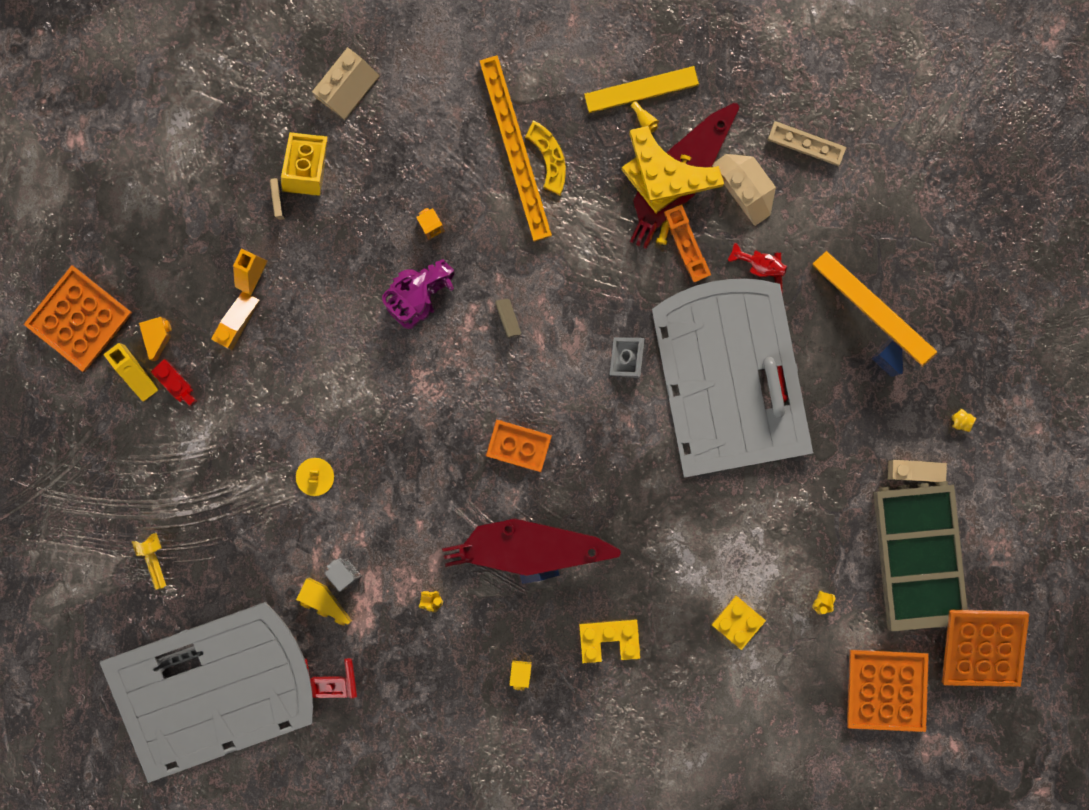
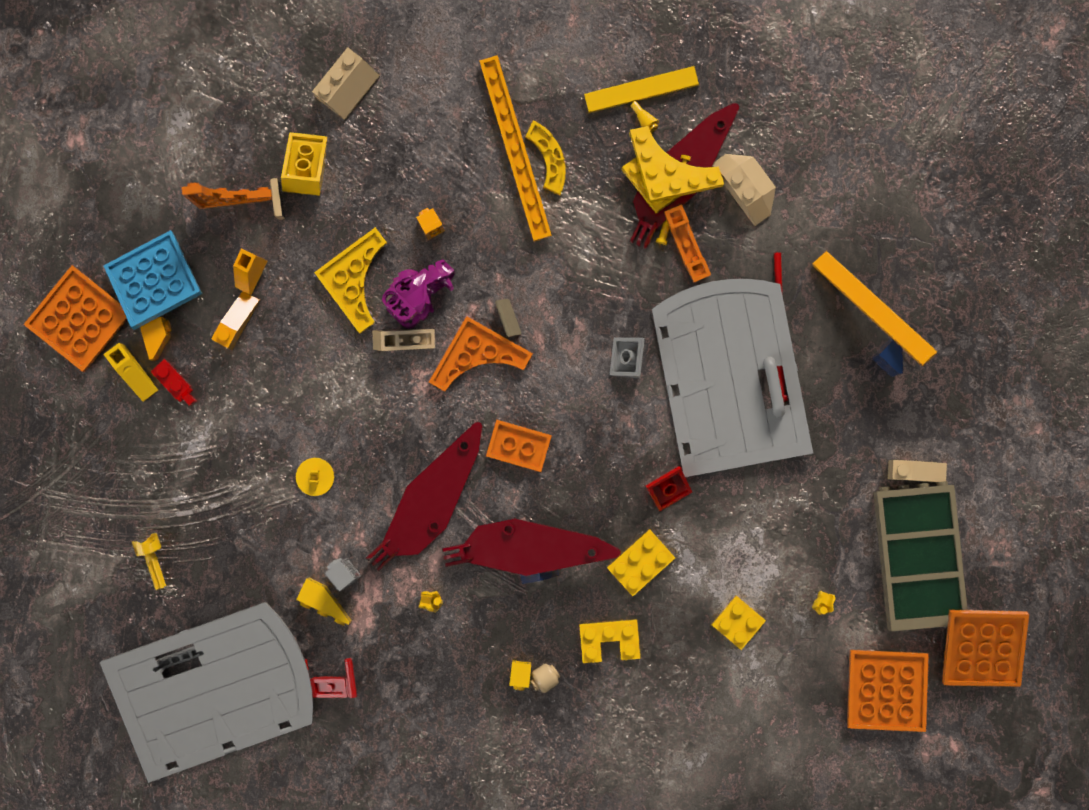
red animal [728,243,787,277] -> none
tan plate [768,121,846,166] -> none
yellow arm [951,409,976,432] -> none
none -> dark azure plate [104,230,202,330]
none -> orange plate [182,183,272,209]
none -> yellow plate [314,227,387,334]
none -> dark red wing [366,422,482,572]
none -> tan slope [373,329,435,351]
none -> orange plate [429,316,533,392]
none -> tan head [530,664,560,693]
none -> yellow plate [607,529,675,596]
none -> red slope [645,466,692,511]

